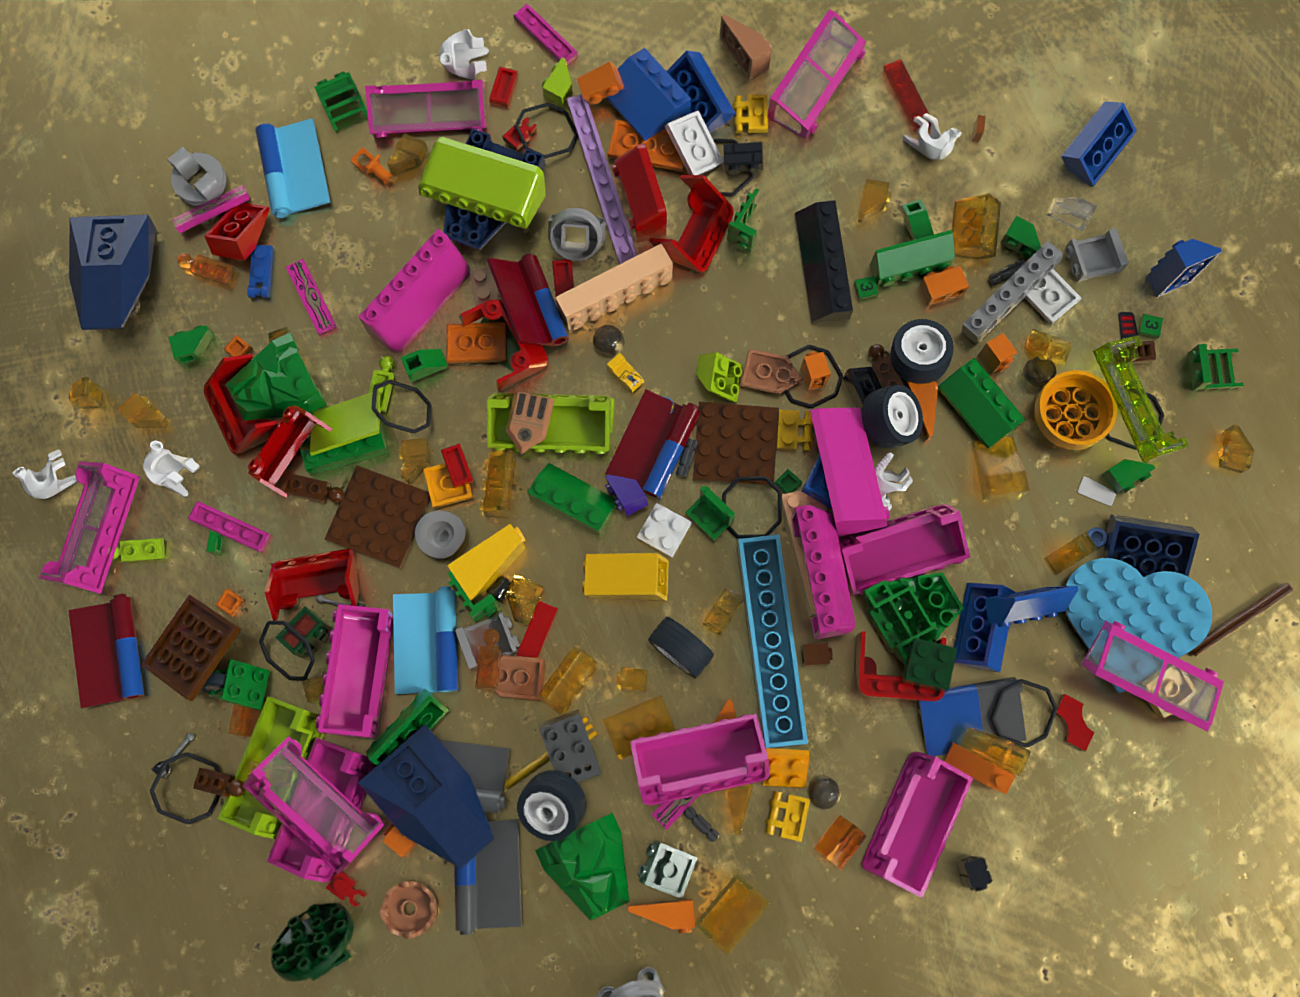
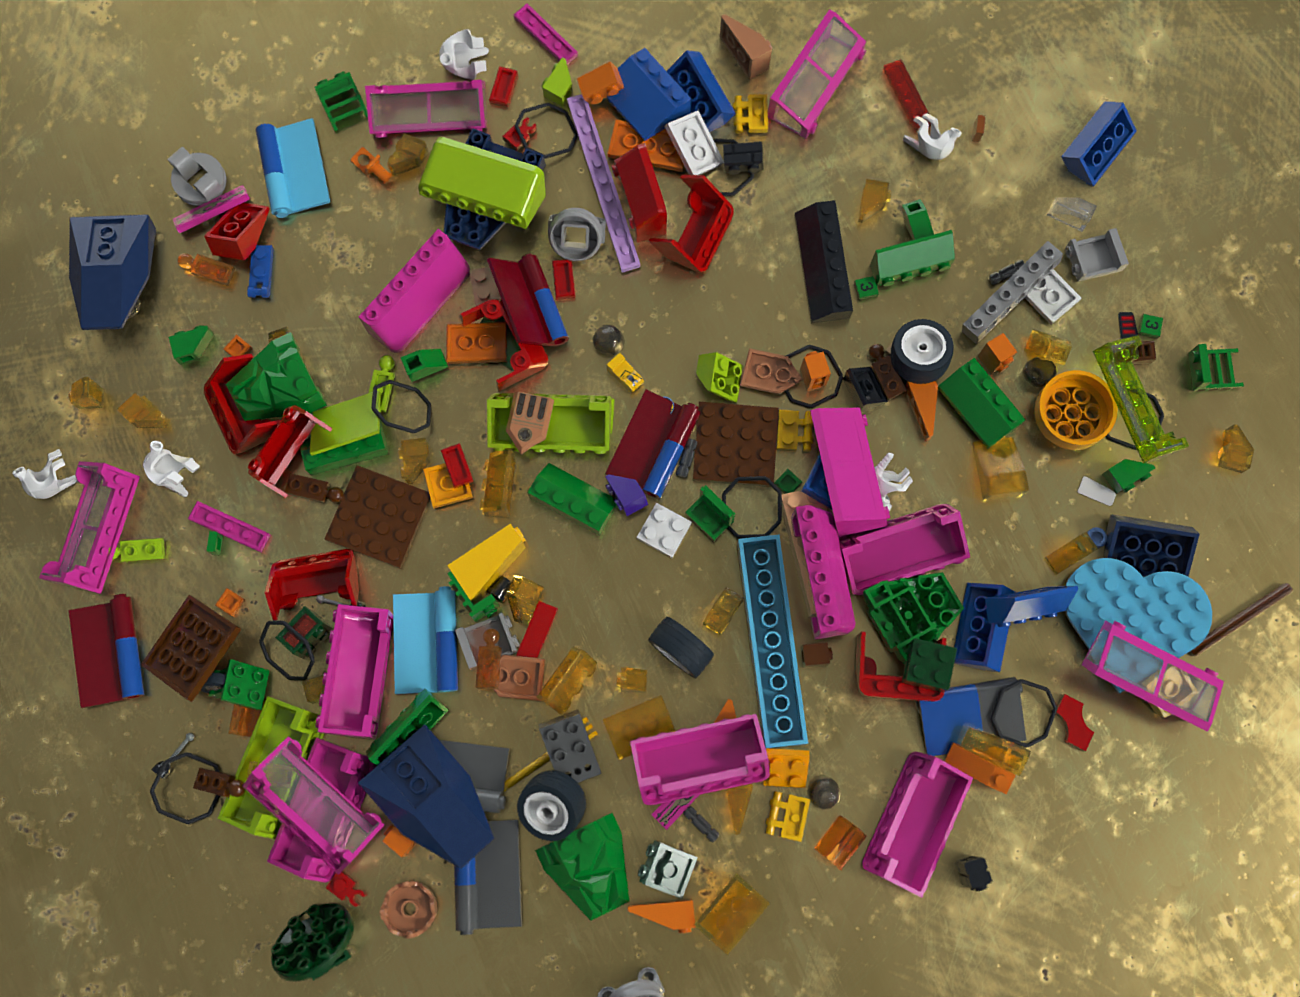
dark pink tile [286,259,337,335] -> none
light grey hat [415,511,466,559] -> none
light nougat brick [555,244,673,331] -> none
yellow slope [582,553,669,601] -> none
green plate [727,188,759,253] -> none
black wheel [861,385,923,448] -> none
orange brick [920,266,969,306] -> none
clear yellow slope [952,193,1001,260] -> none
green slope [1001,215,1041,259] -> none
blue slope [1146,239,1223,297] -> none

